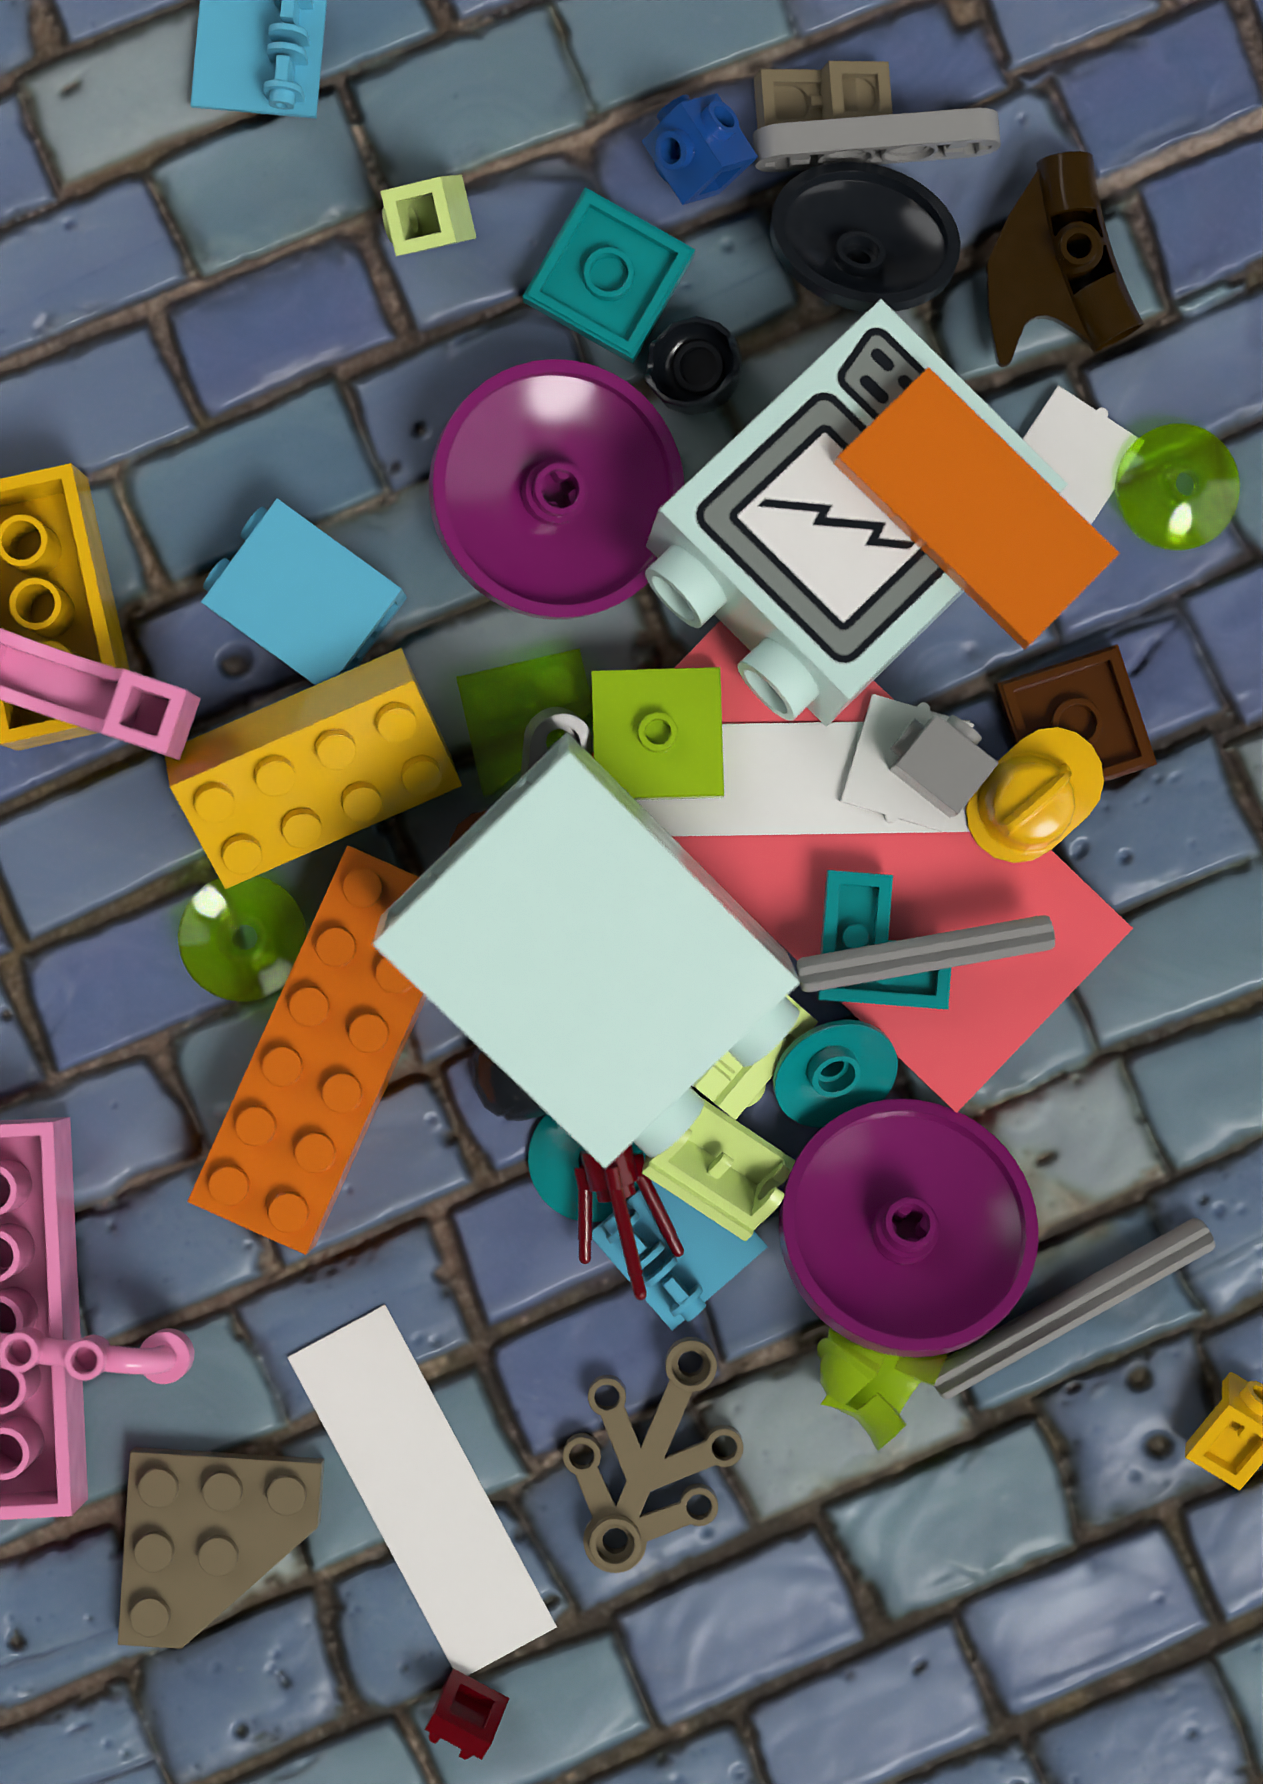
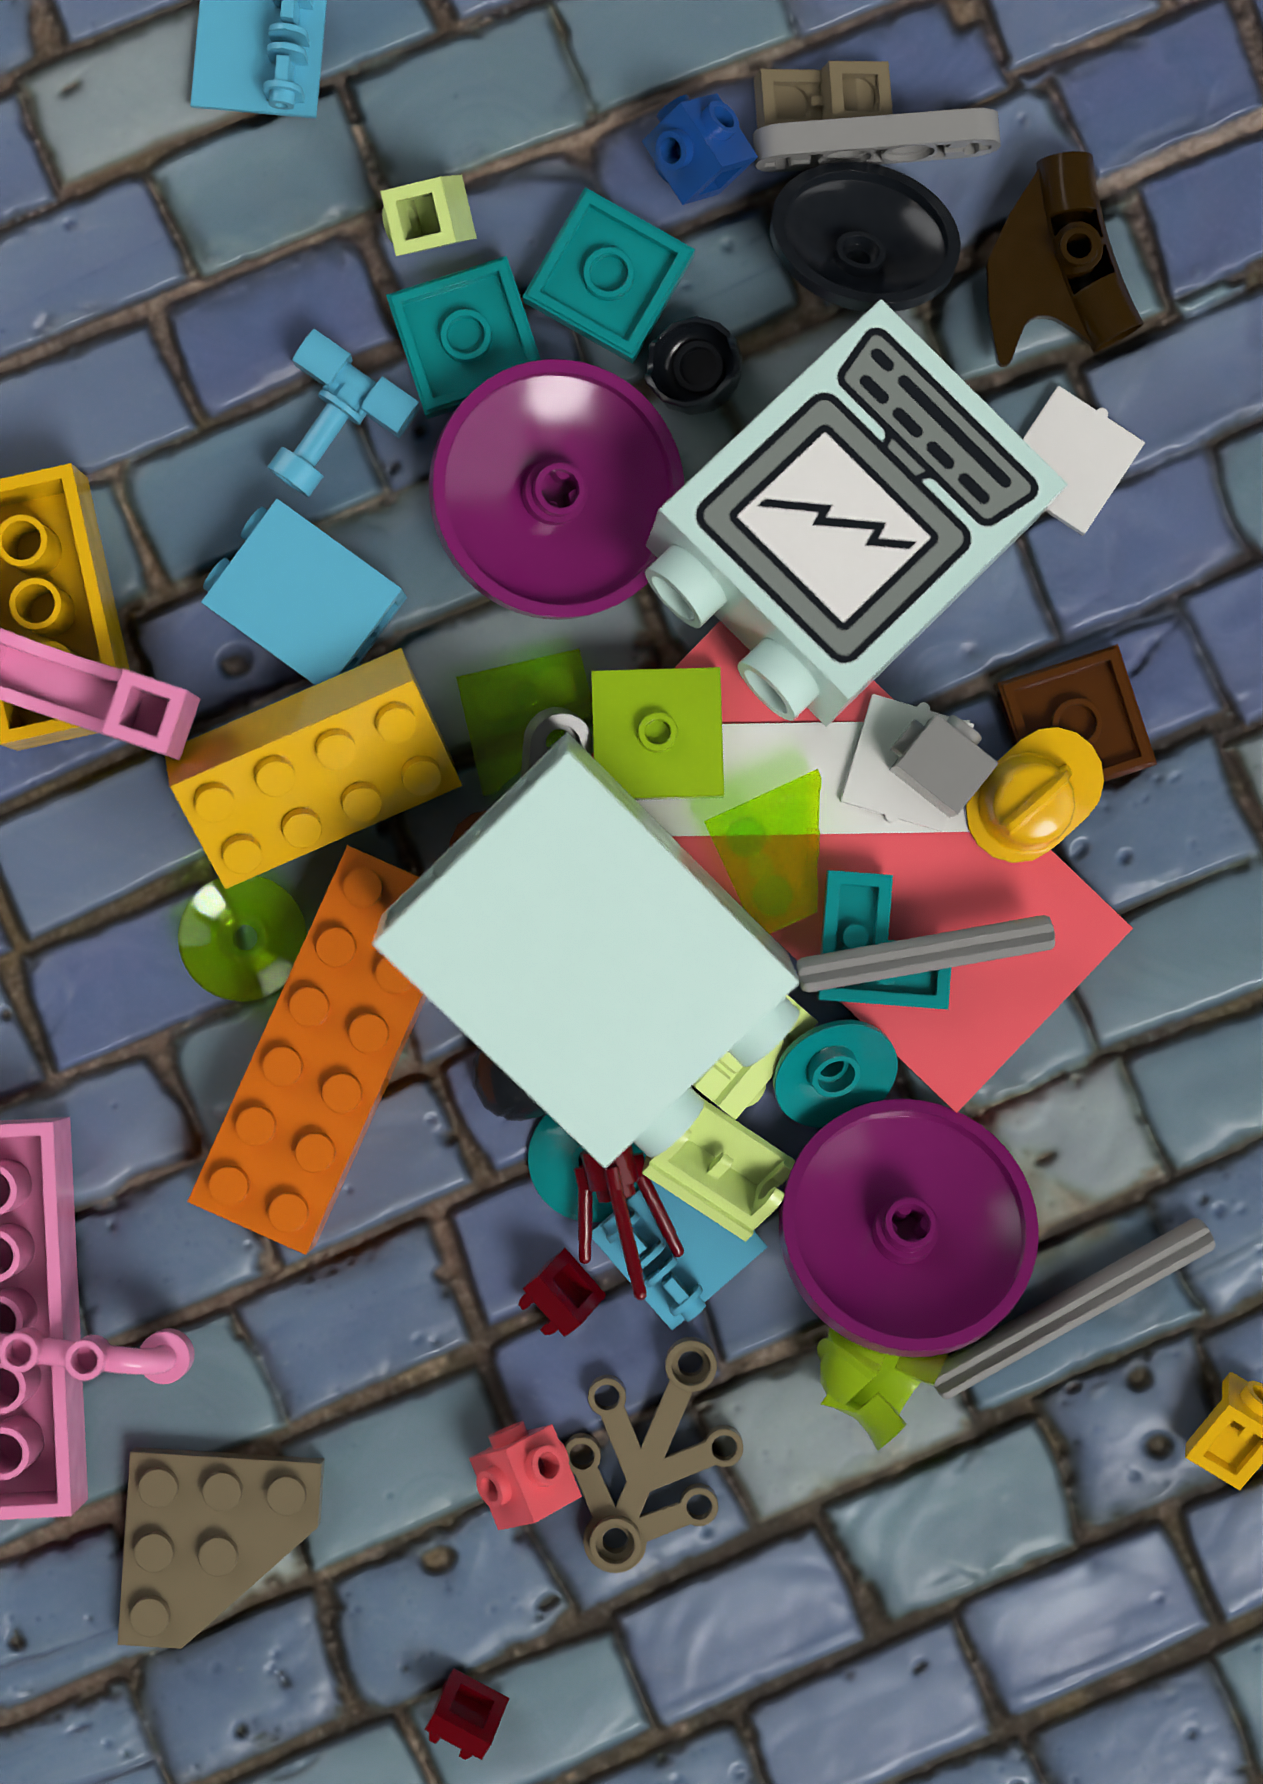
white sticker [287,1305,557,1676] -> none
orange tile [833,367,1120,650] -> none
clear neon green dish [1115,423,1240,551] -> none
none -> medium azure bar [267,329,420,497]
none -> teal plate [386,256,541,419]
none -> coral brick [469,1421,582,1531]
none -> dark red tile [518,1248,606,1337]
none -> clear neon green wing [703,769,822,934]

